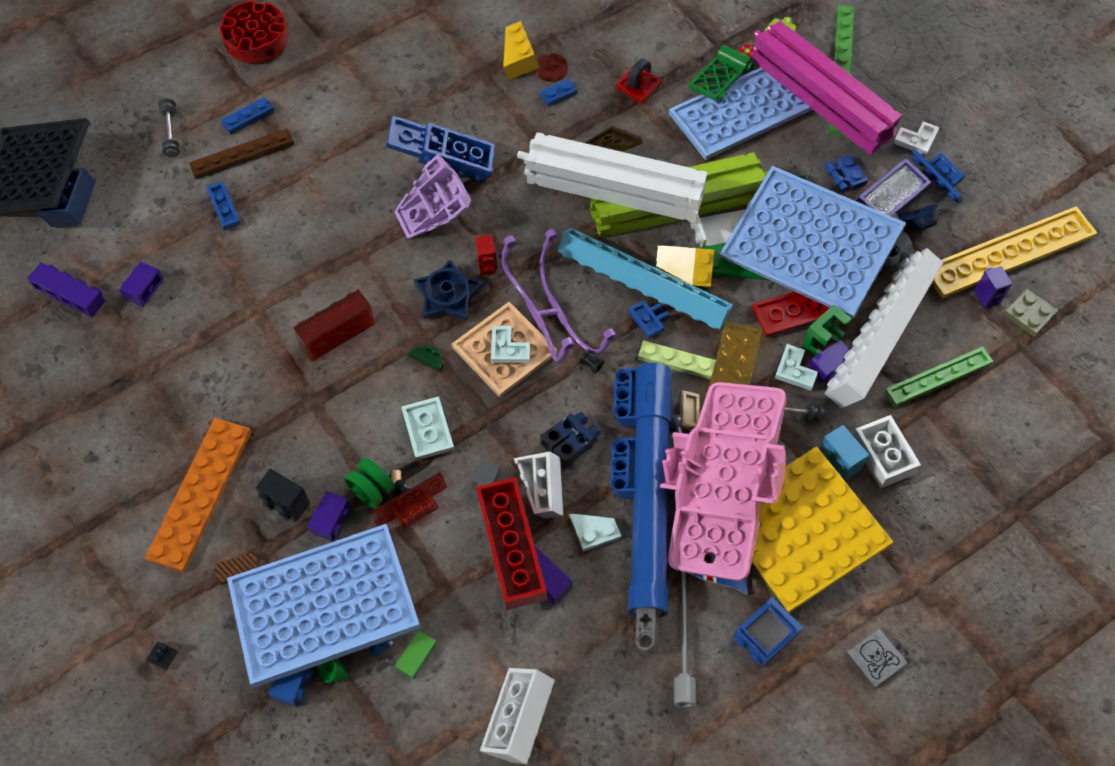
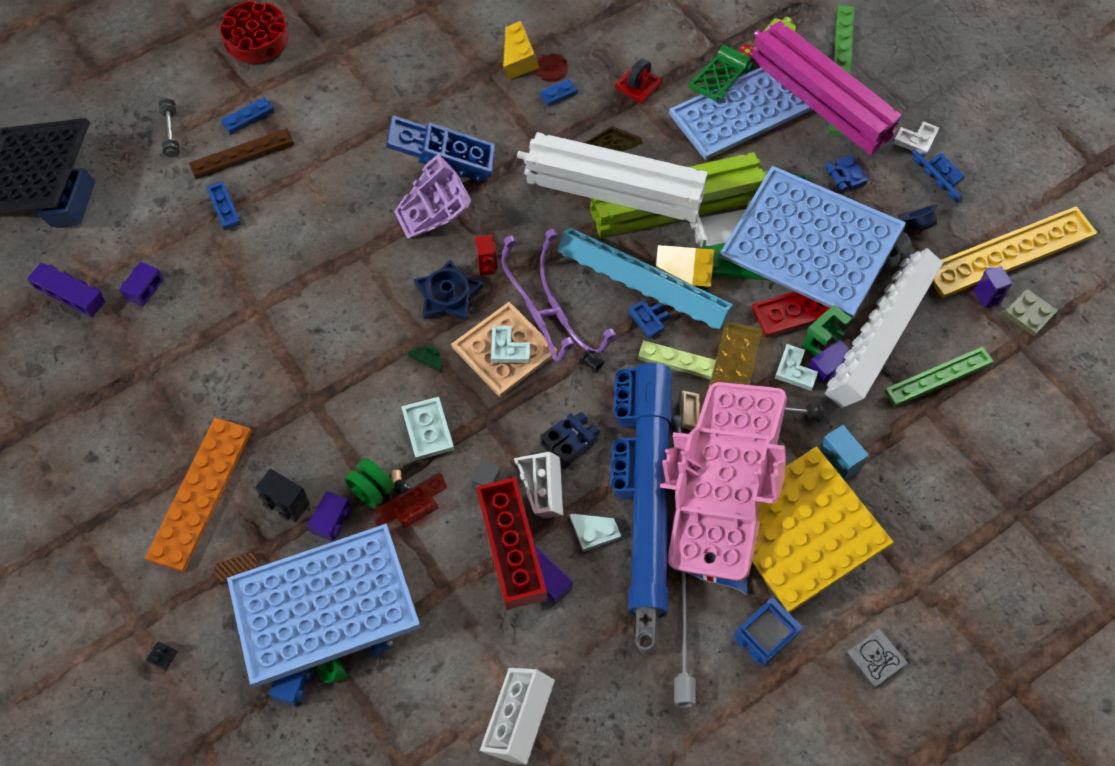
clear red brick [293,289,375,362] -> none
bright green tile [395,631,437,679] -> none
white brick [853,415,921,489] -> none
clear brick [856,158,931,215] -> none

